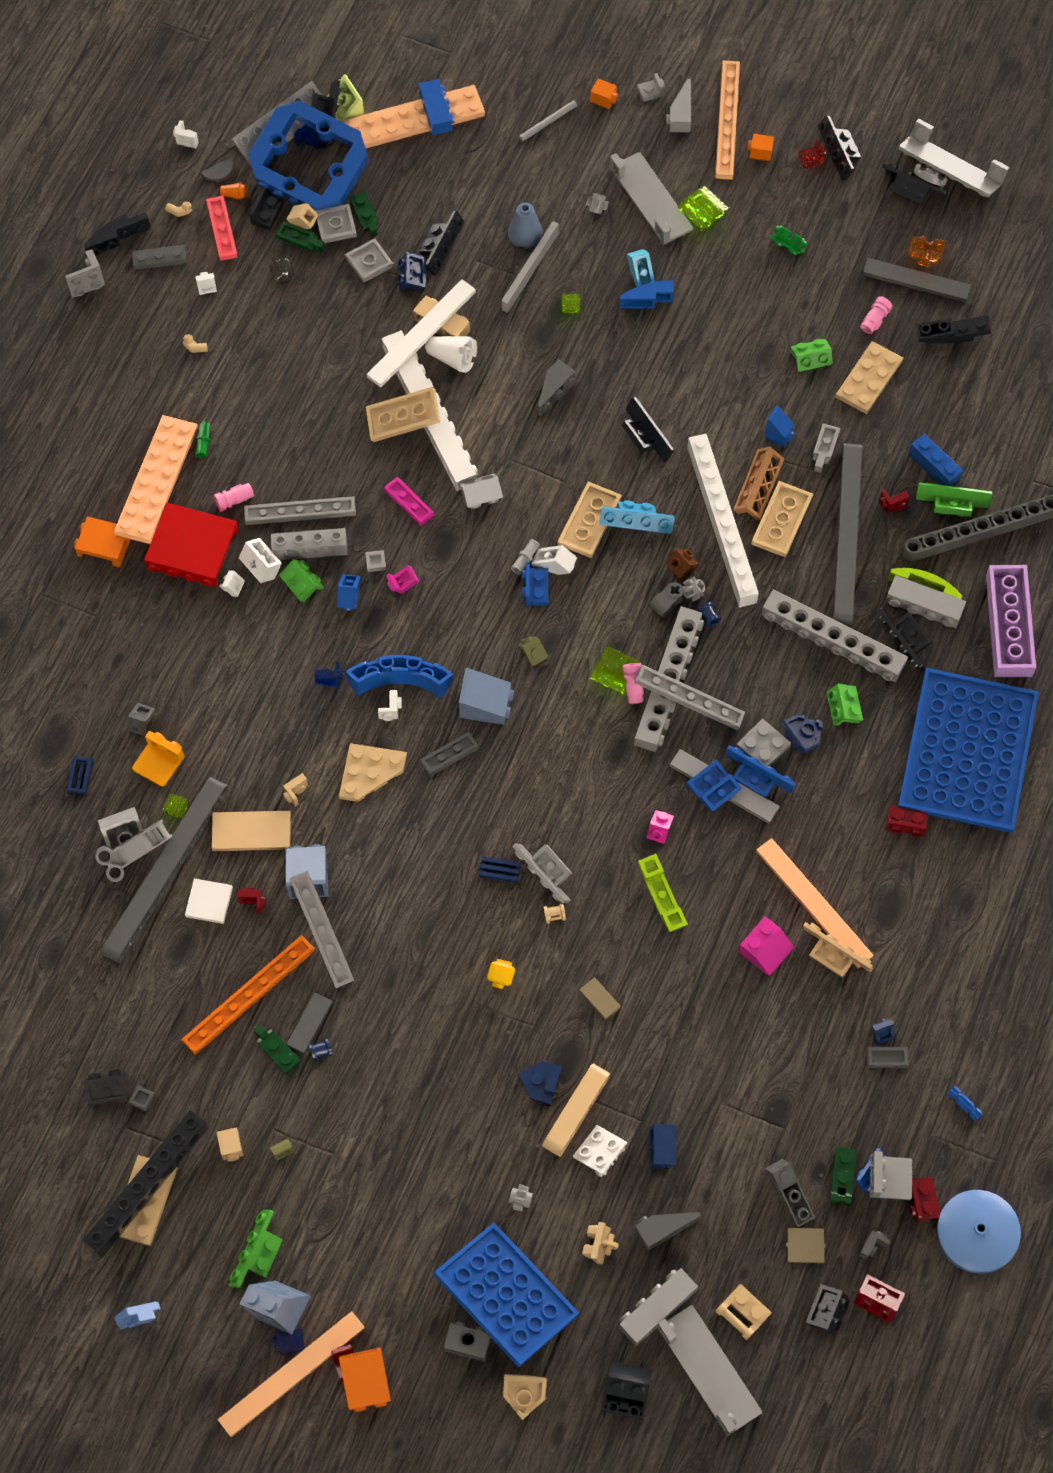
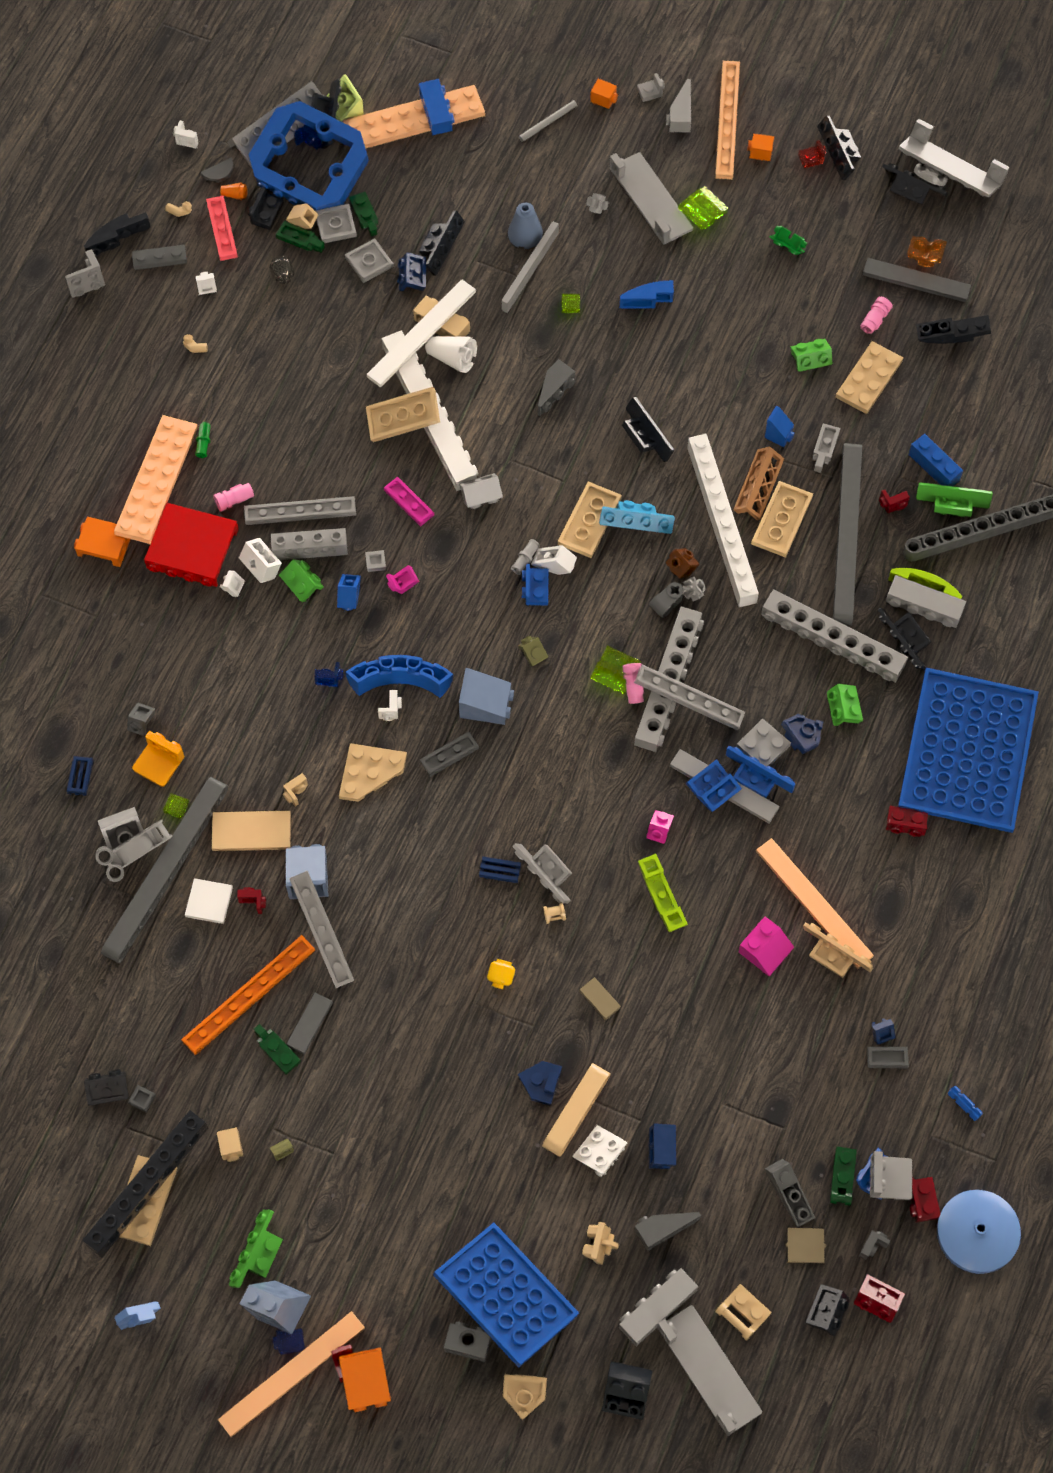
dark blue bush [309,1038,333,1061] -> none
light grey gear [509,1184,533,1212] -> none
medium azure slope [627,249,655,287] -> none
dark blue bush [698,602,721,627] -> none
lavender brick [986,565,1036,677] -> none

